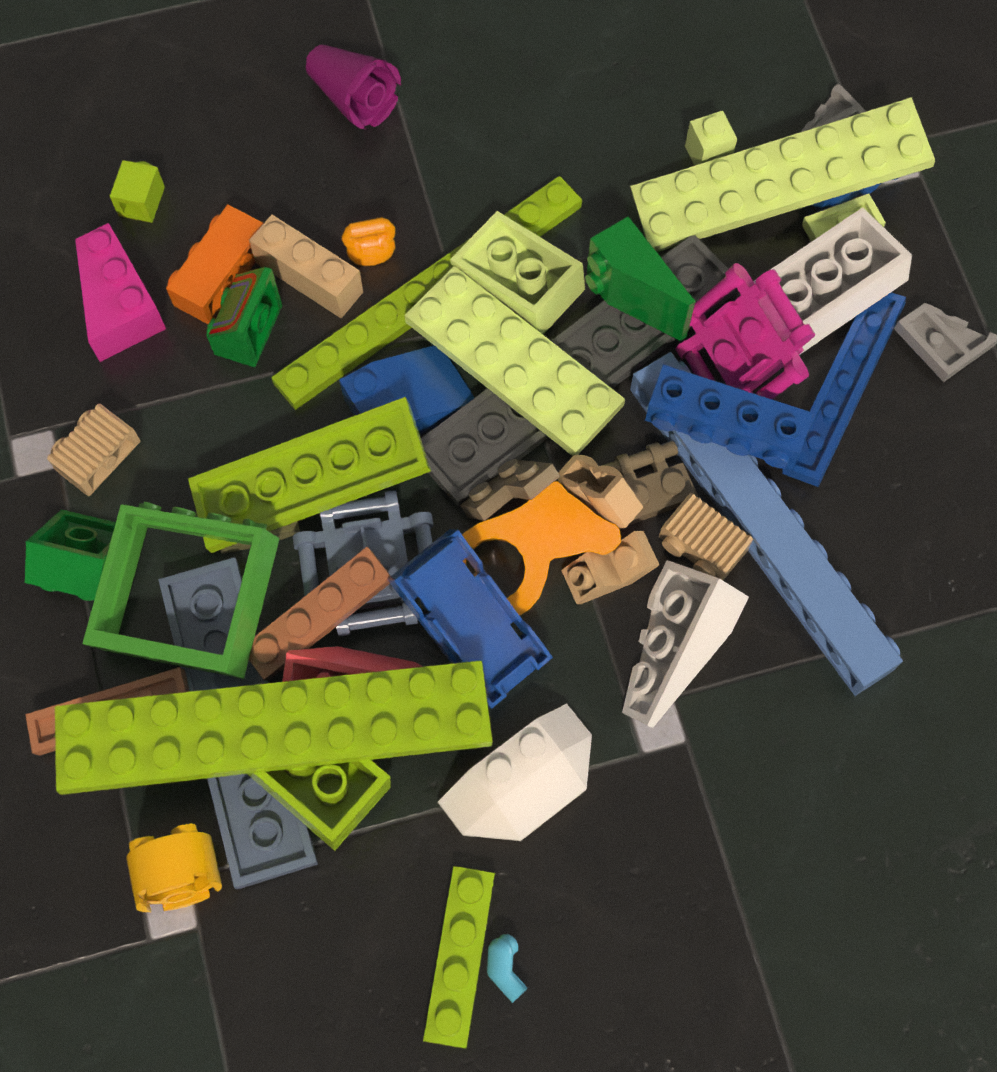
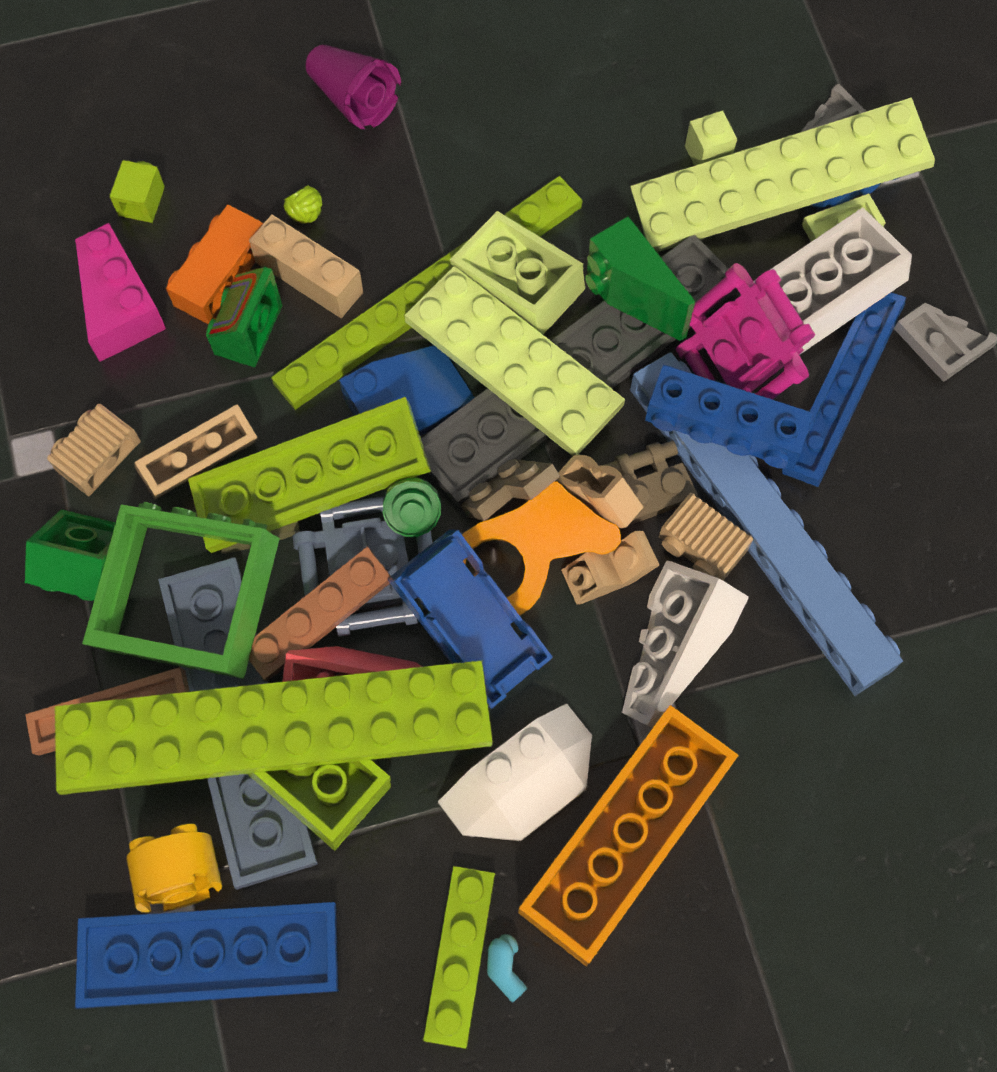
light orange piece [342,217,395,266] -> none
none -> blue plate [75,902,338,1009]
none -> tan brick [134,404,258,500]
none -> lime piece [284,185,322,224]
none -> green plate [383,478,441,537]
none -> light orange brick [518,705,739,966]

